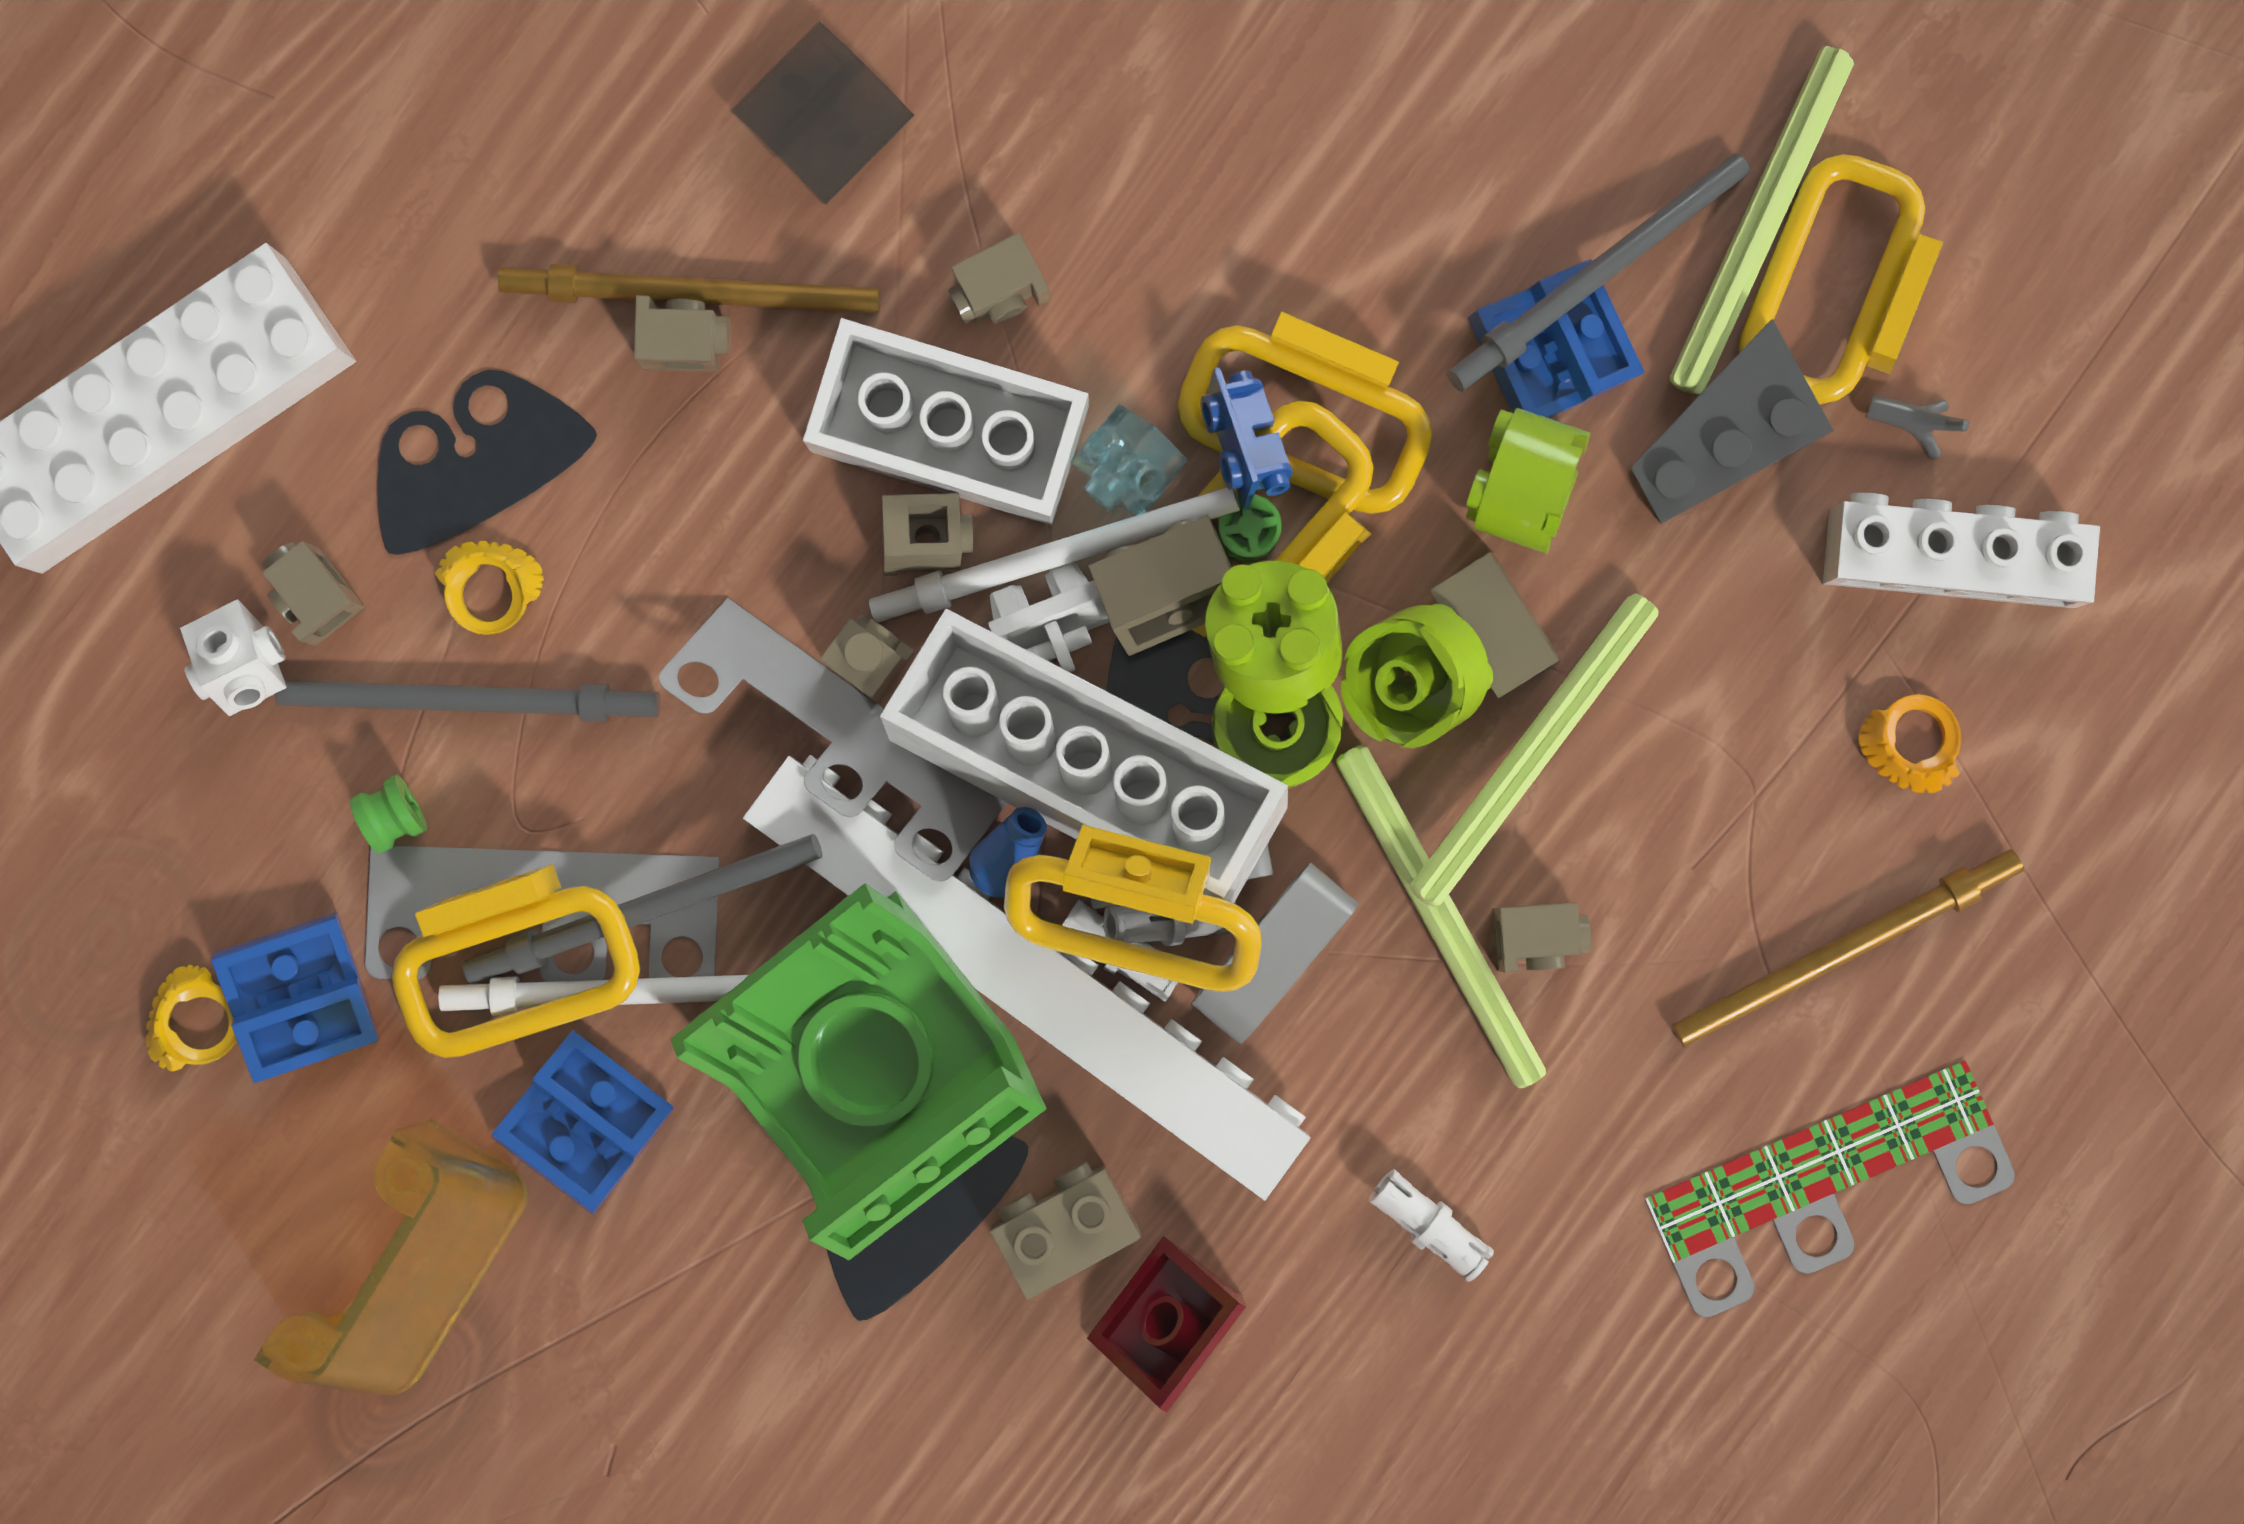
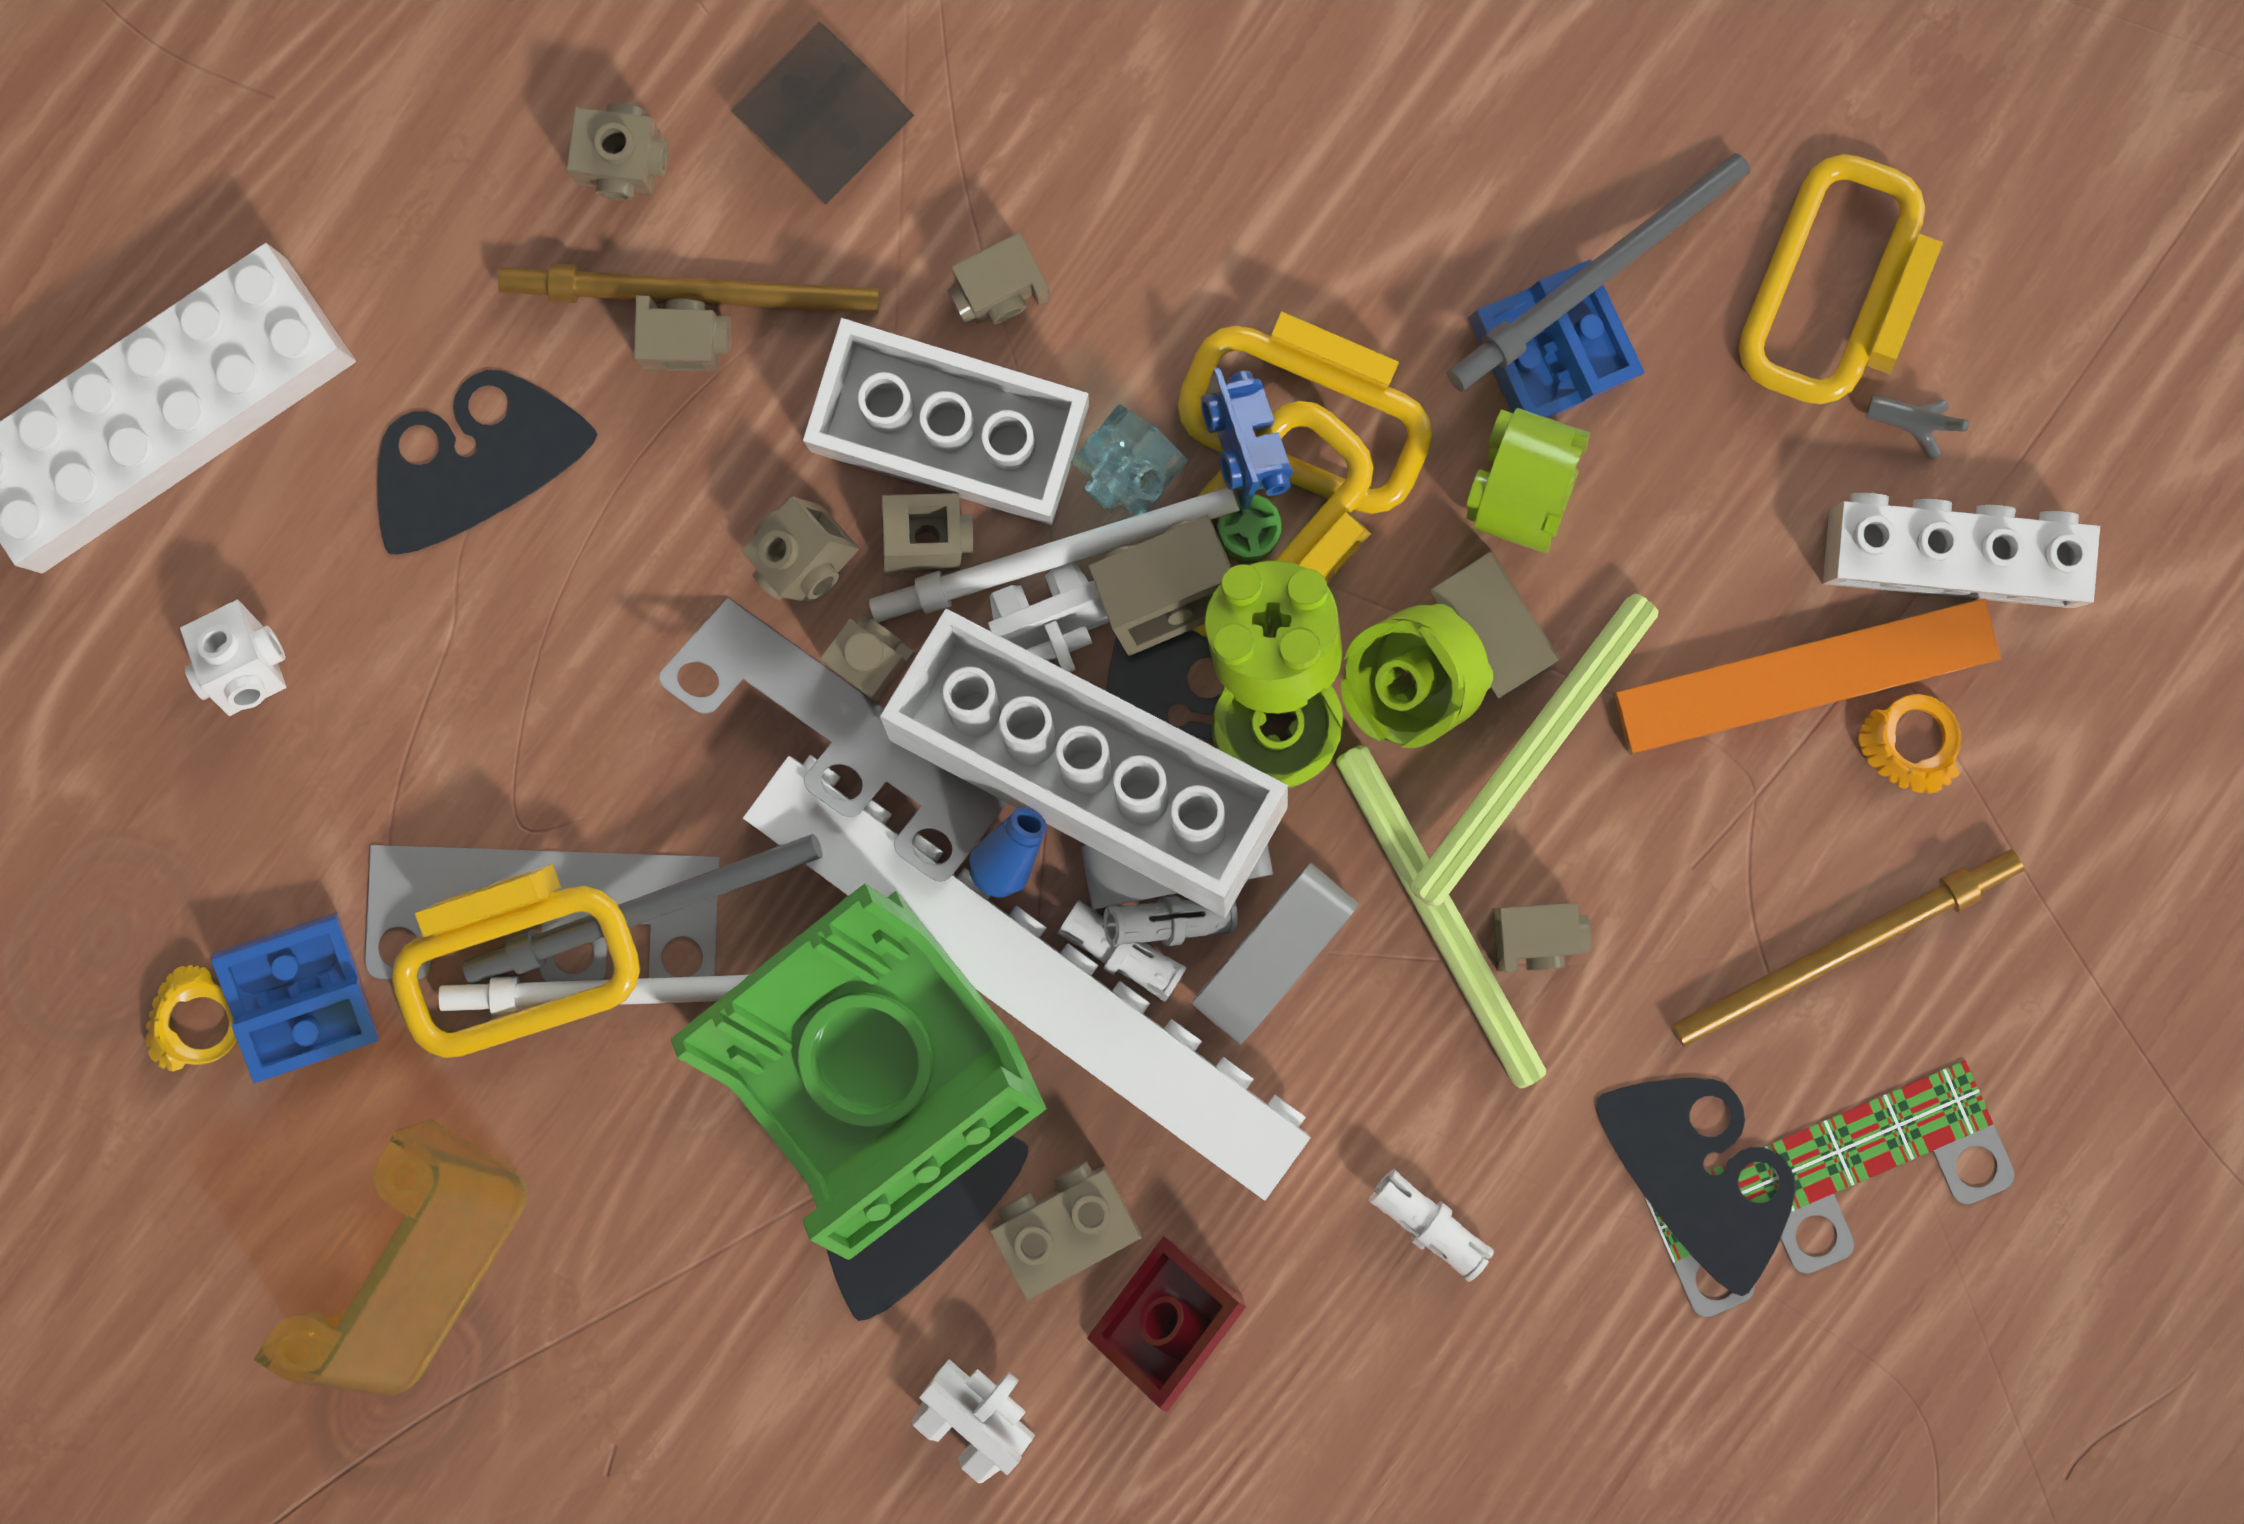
dark tan brick [262,541,366,646] -> none
dark grey bar [275,680,660,722] -> none
bright green wheel [349,775,427,854] -> none
yellow piece [435,541,544,635] -> none
blue slope [491,1030,674,1216] -> none
yellow bar [1004,824,1262,992] -> none
dark grey wing [1631,319,1834,524] -> none
yellowish green axle [1670,46,1854,395] -> none
none -> dark tan brick [566,103,669,201]
none -> dark tan brick [741,496,860,603]
none -> white hips [912,1359,1035,1483]
none -> black piece [1597,1078,1796,1296]
none -> orange tile [1613,598,2002,755]

